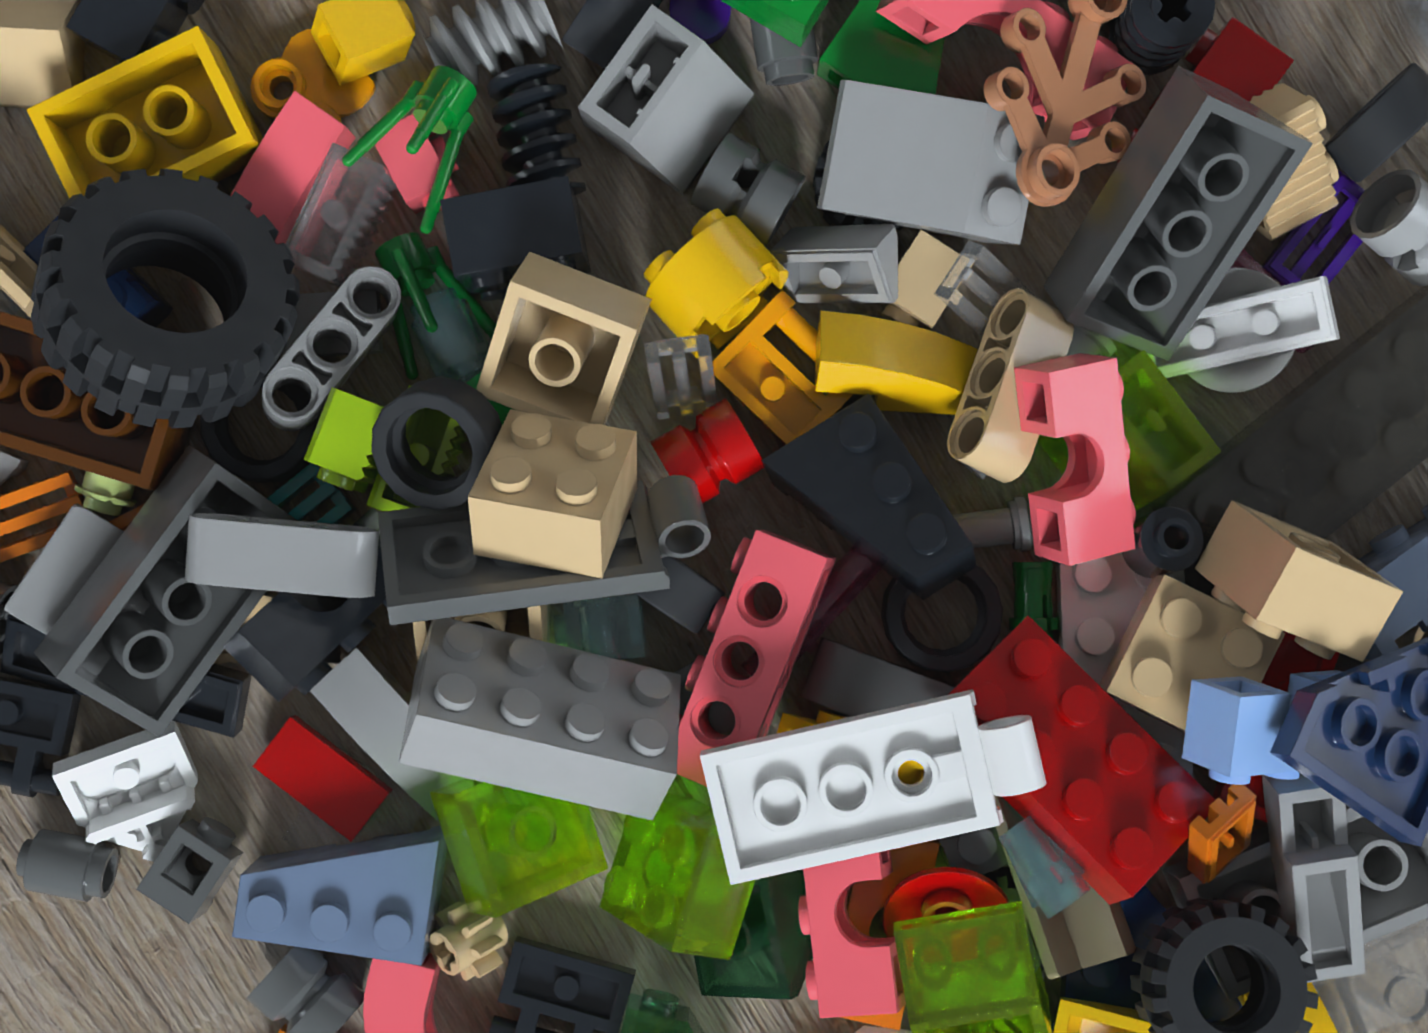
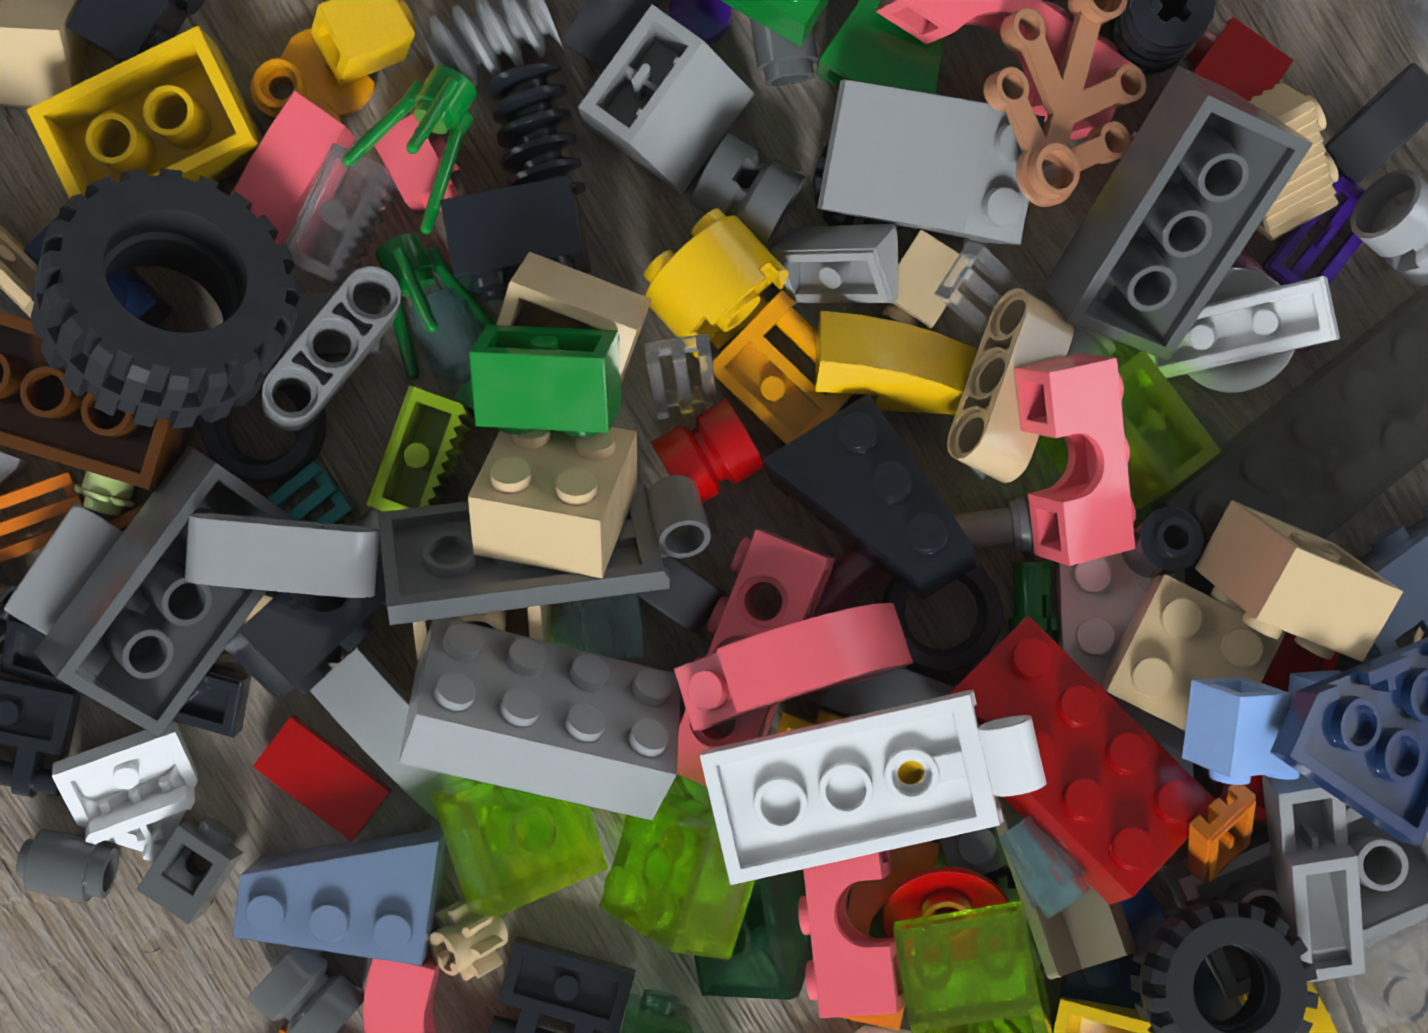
lime brick [304,387,384,493] -> none
black tyre [371,377,502,510] -> none
none -> green brick [469,325,622,438]
none -> coral arch [674,603,913,731]

